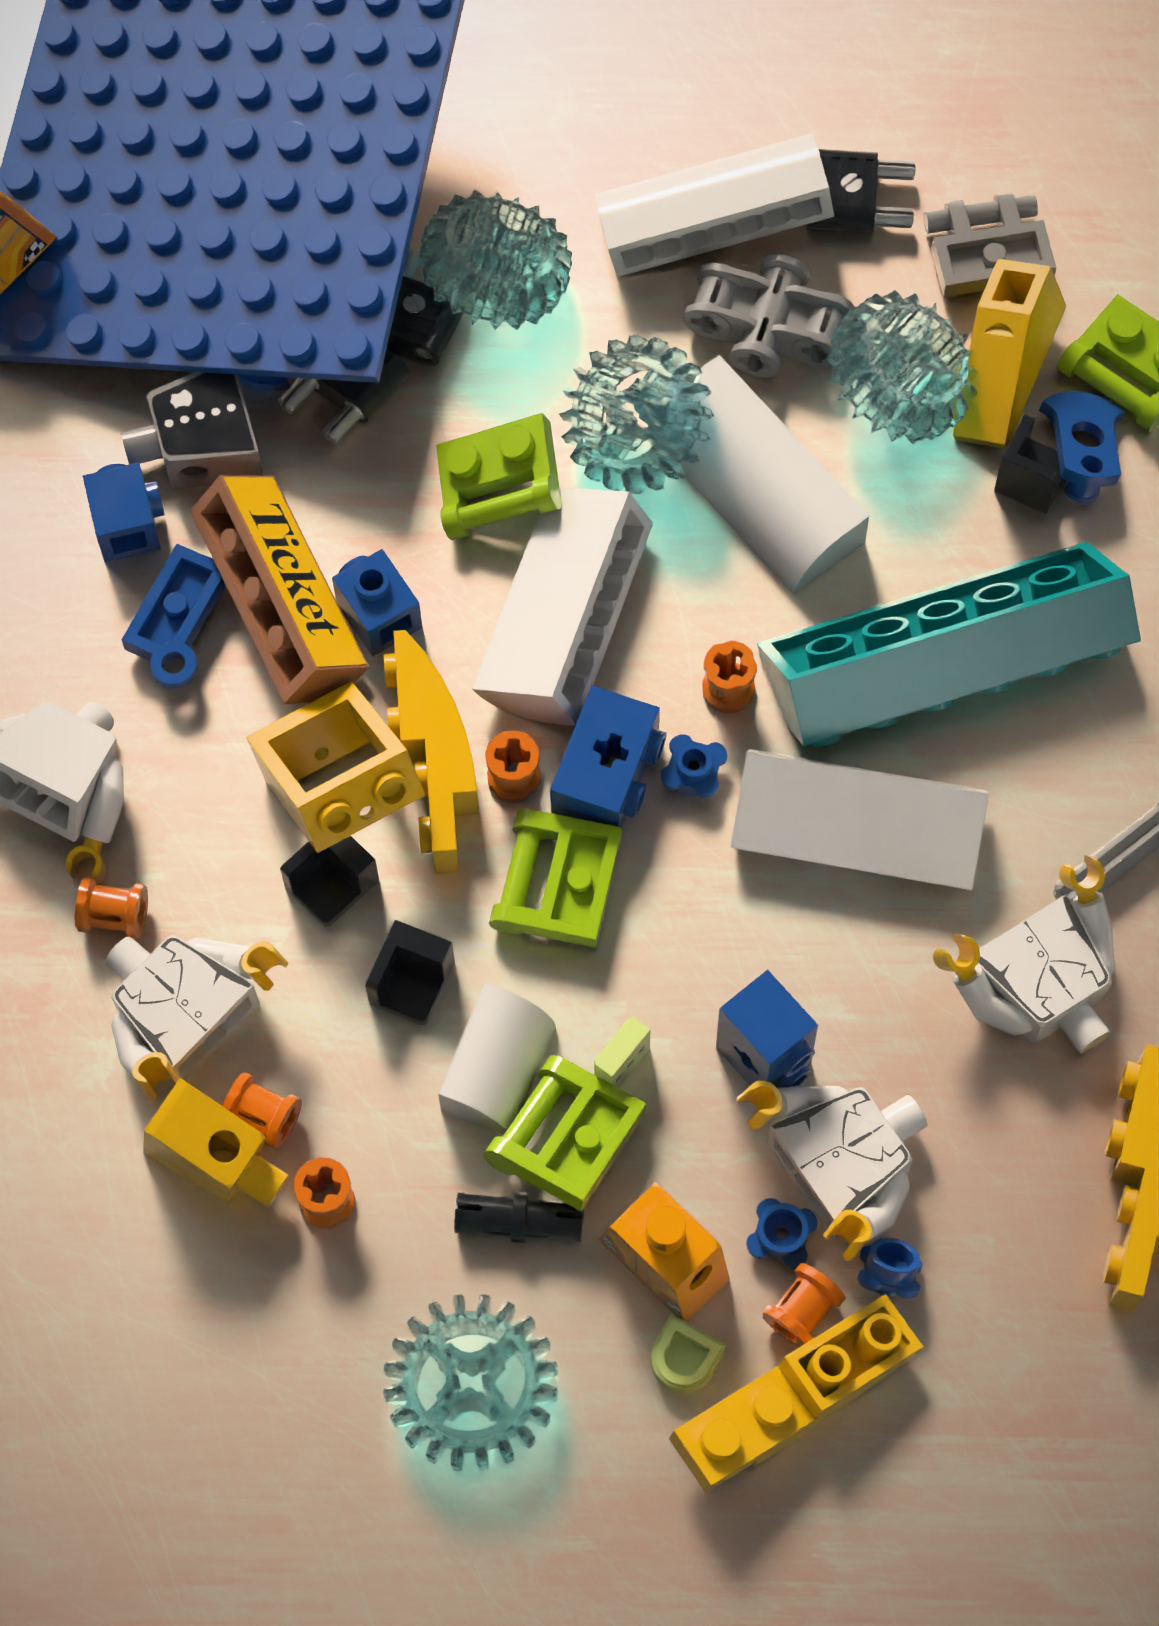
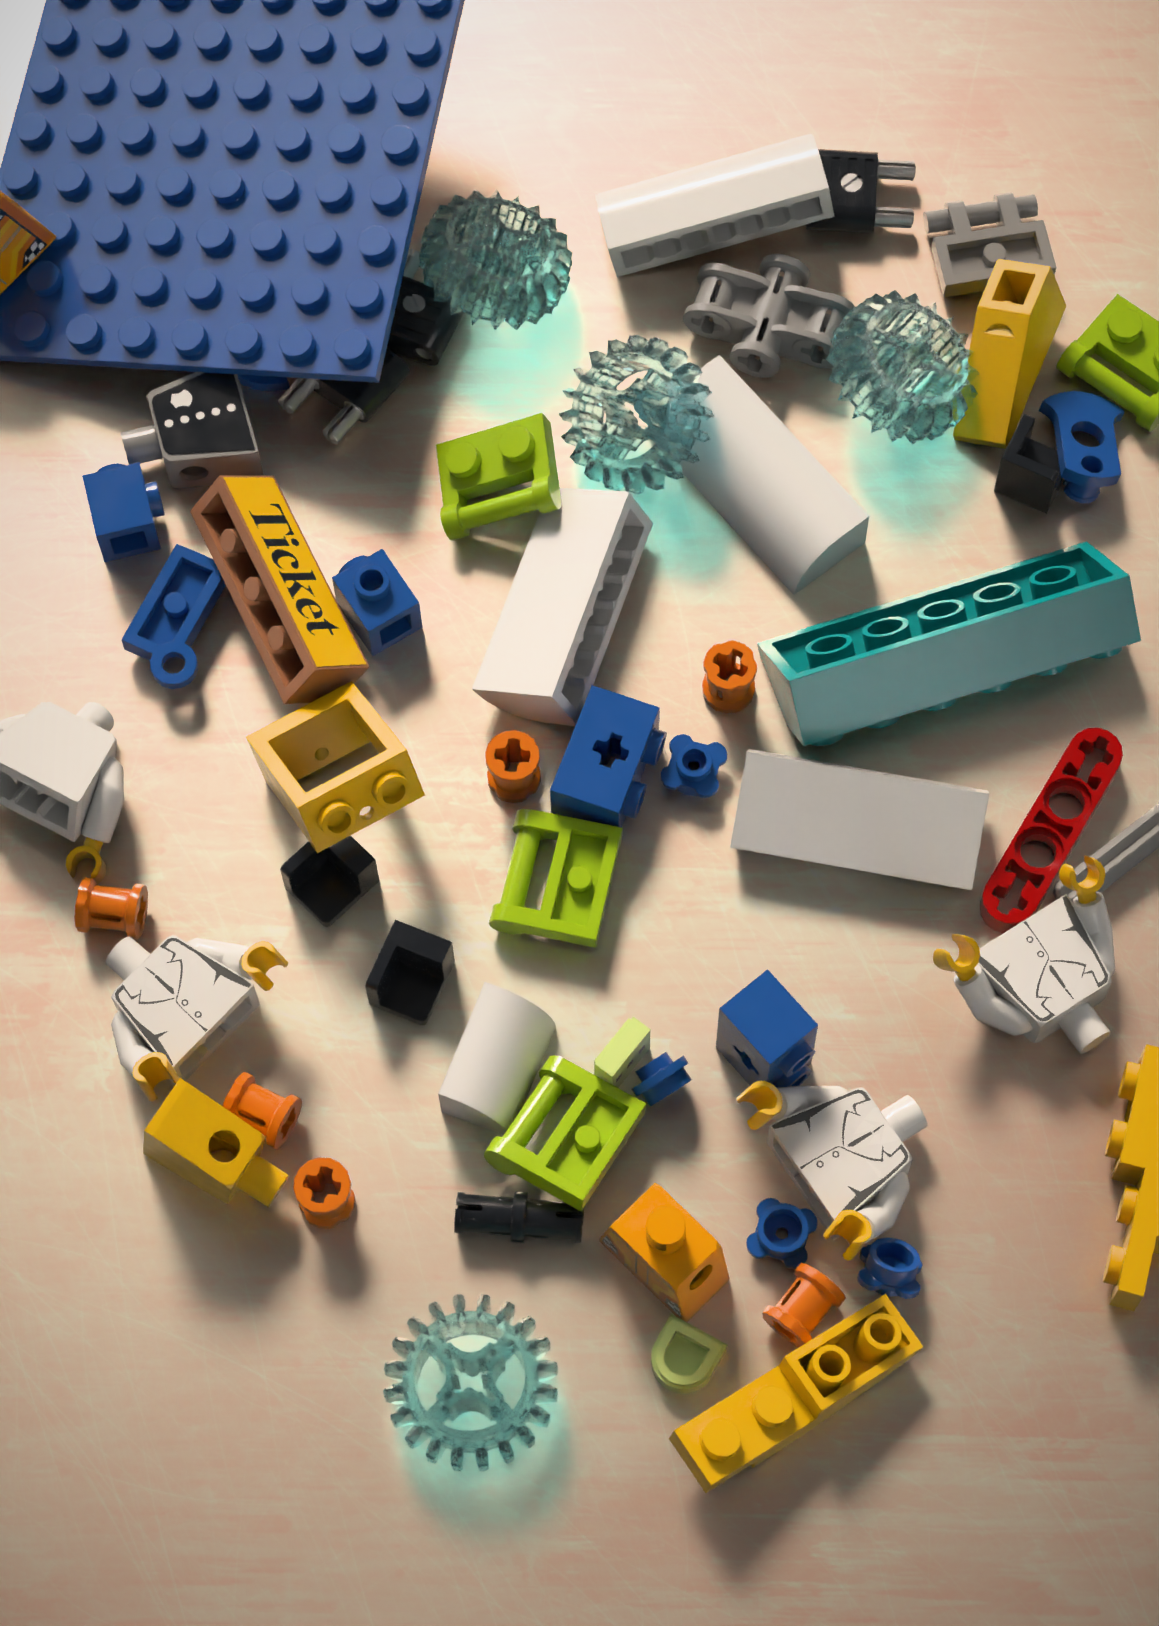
yellow slope [384,630,480,873] -> none
none -> blue plate [631,1052,692,1107]
none -> red beam [980,728,1123,933]

